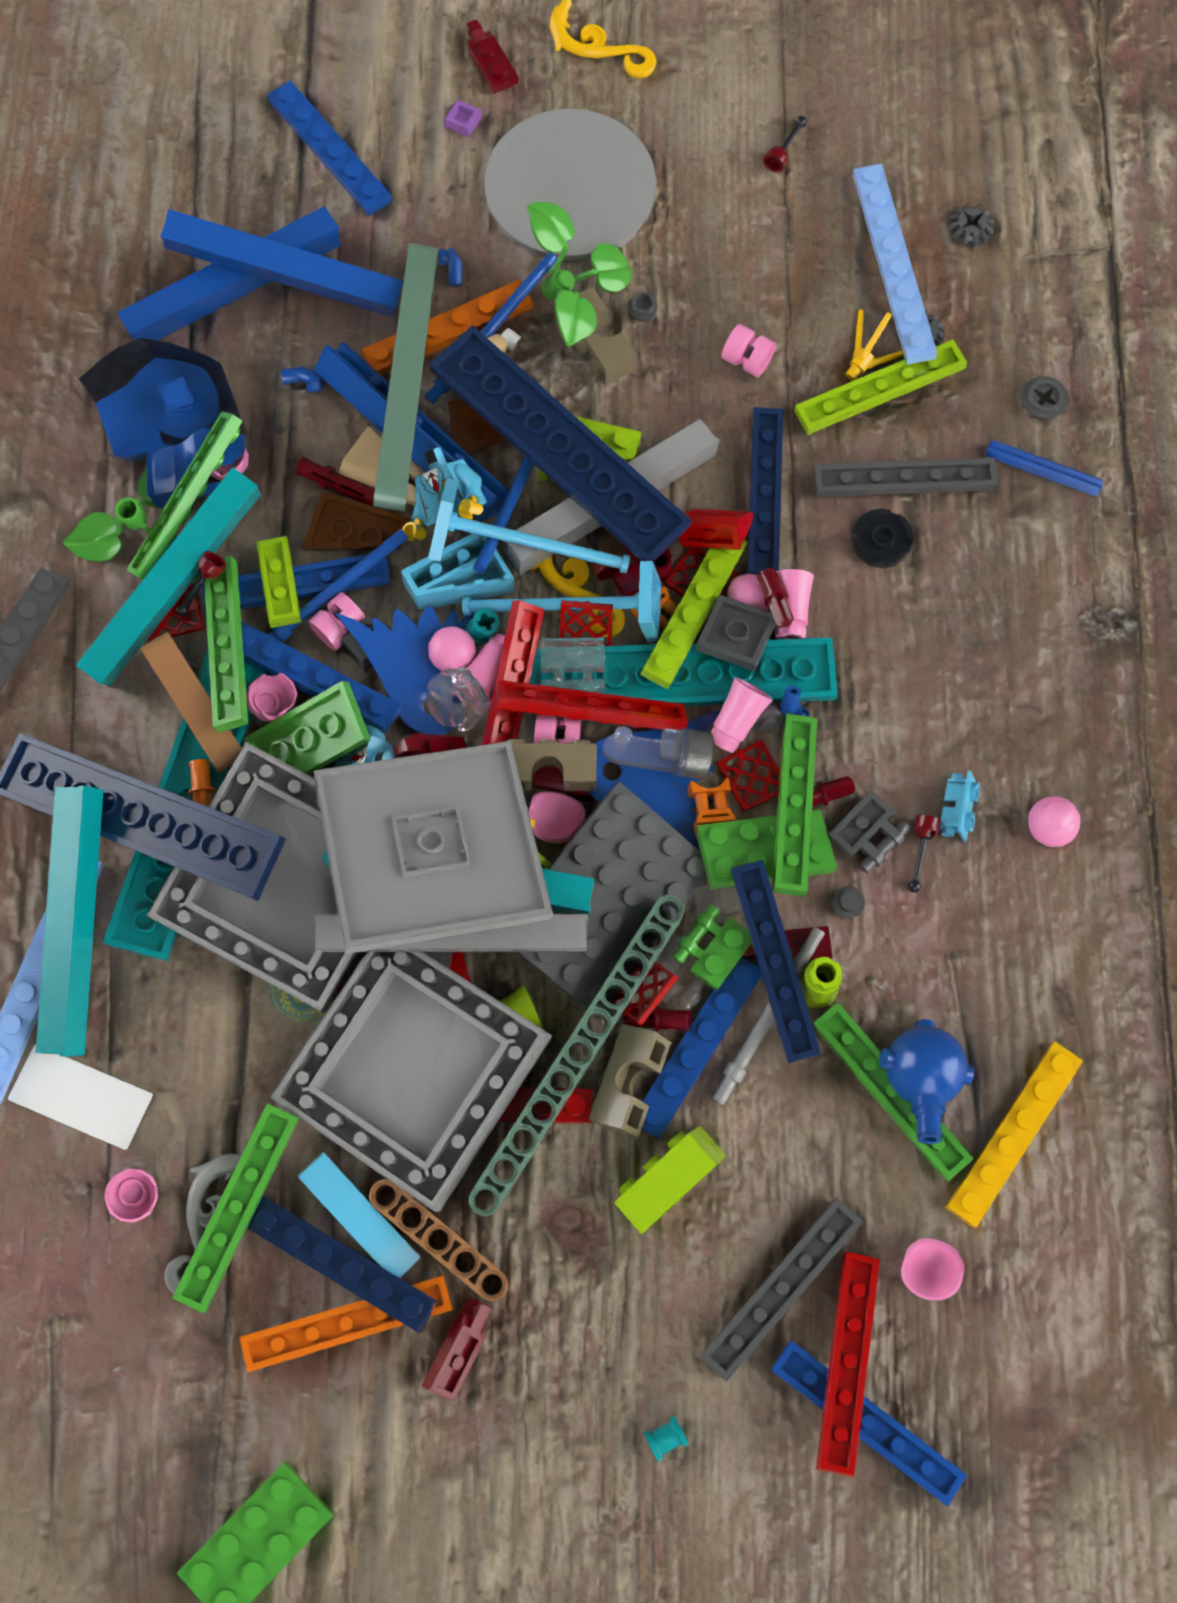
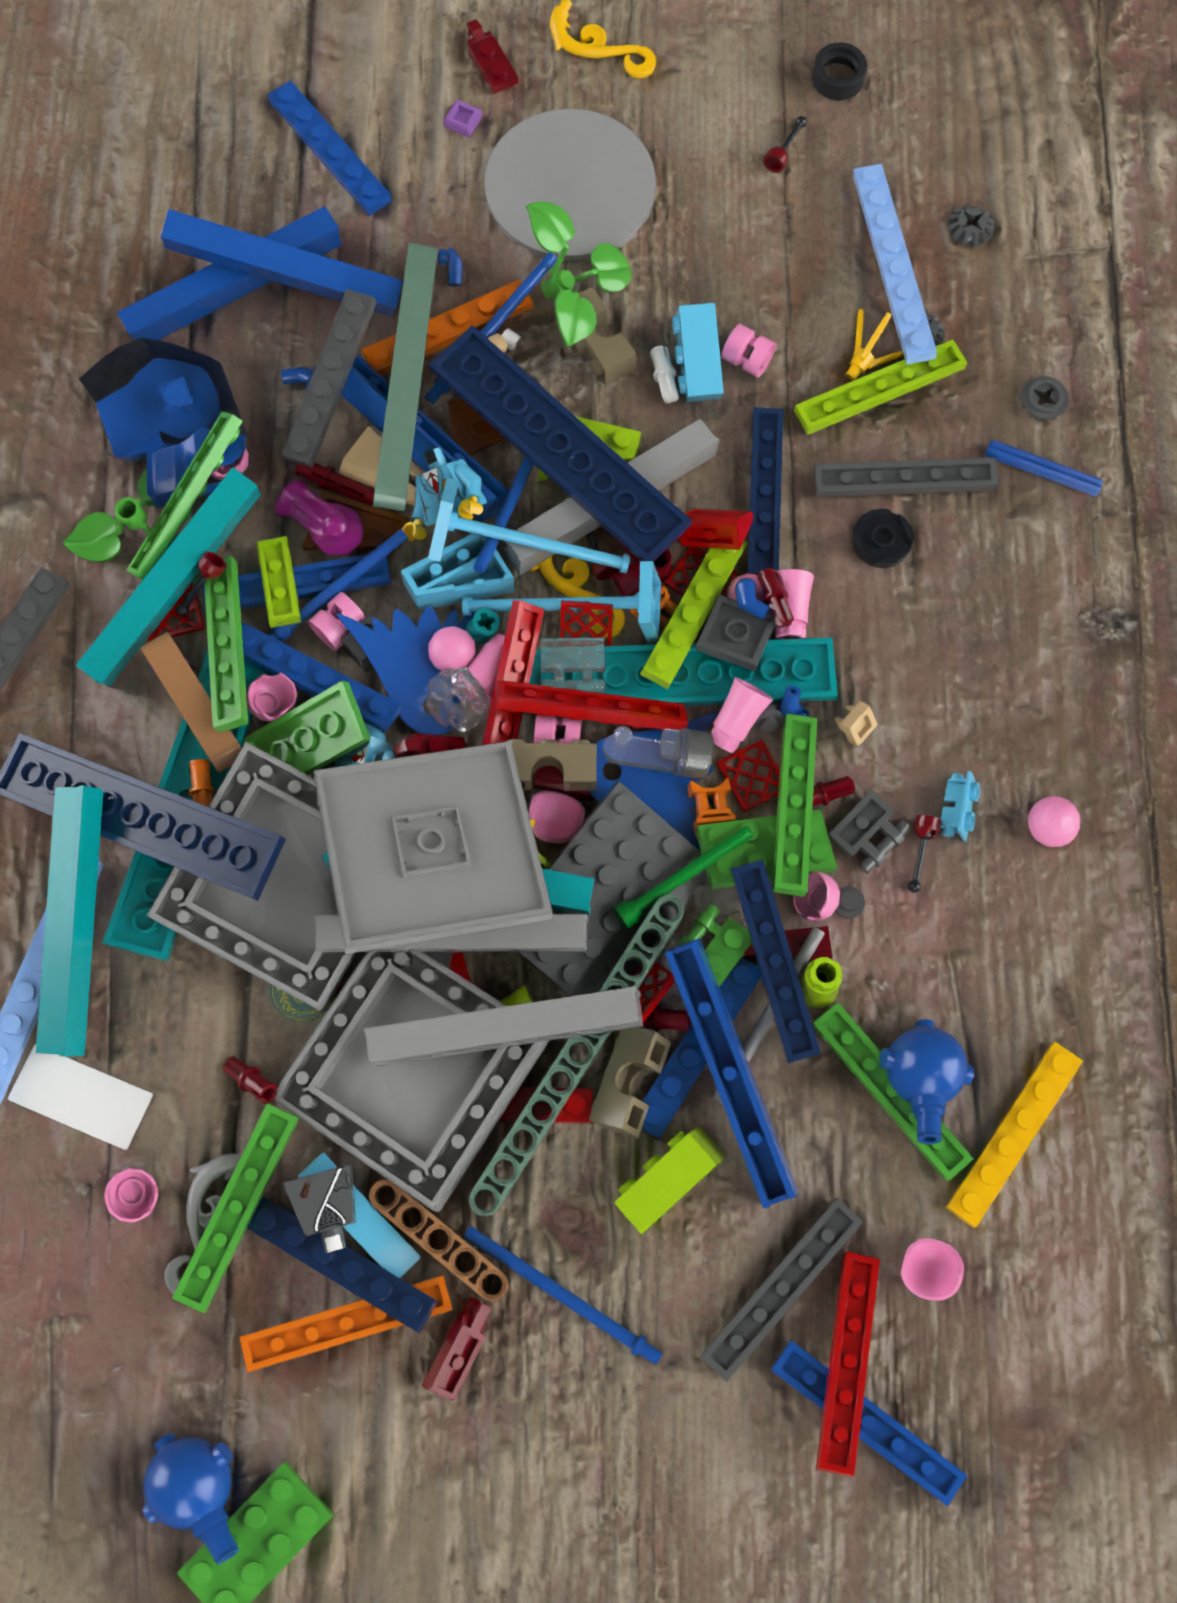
dark grey plate [628,292,658,321] -> none
teal bush [643,1415,689,1462] -> none
none -> blue piece [143,1433,240,1565]
none -> dark red axle [222,1056,278,1104]
none -> magenta hair [274,480,363,555]
none -> dark grey plate [282,289,377,468]
none -> dark grey torso [284,1165,356,1253]
none -> light grey tile [364,986,643,1067]
none -> blue bar [463,1226,663,1365]
none -> green piece [613,826,753,929]
none -> white axle [650,345,679,404]
none -> blue tile [665,938,799,1209]
none -> medium azure wedge [672,303,724,403]
none -> blue arm [735,578,770,620]
none -> bright pink hair [793,870,840,921]
none -> black tyre [812,42,868,101]
none -> tan tile [835,701,878,747]

